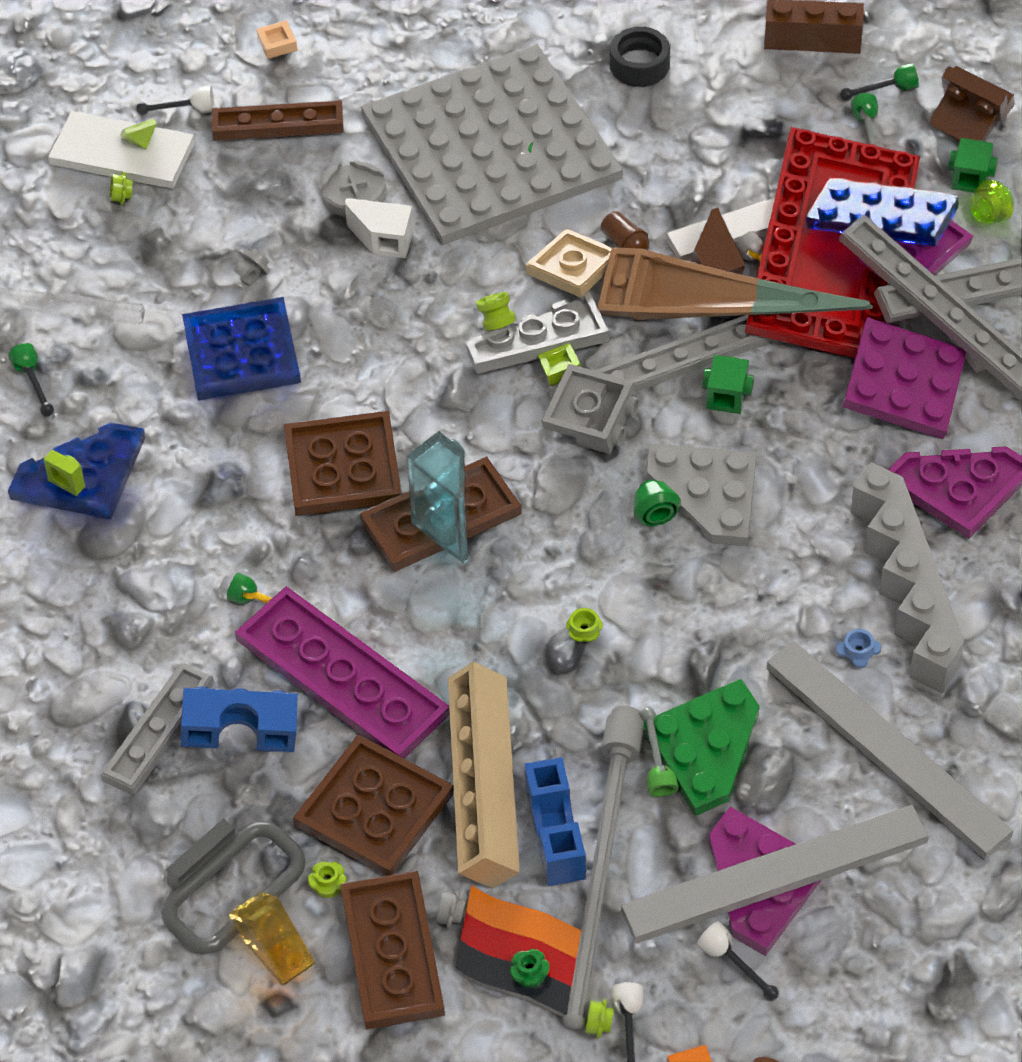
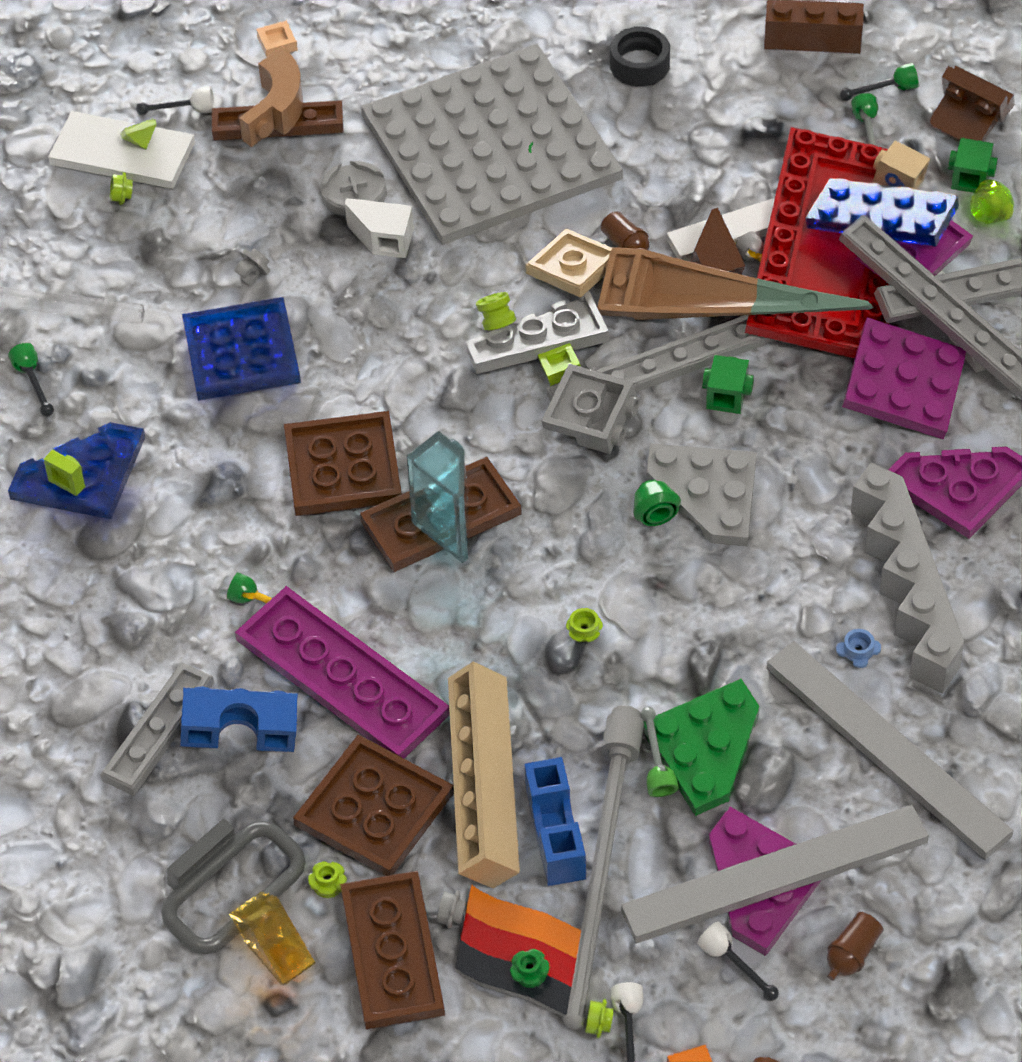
none -> medium nougat arch [239,46,303,147]
none -> reddish brown piece [827,912,884,981]
none -> tan brick [873,141,930,201]

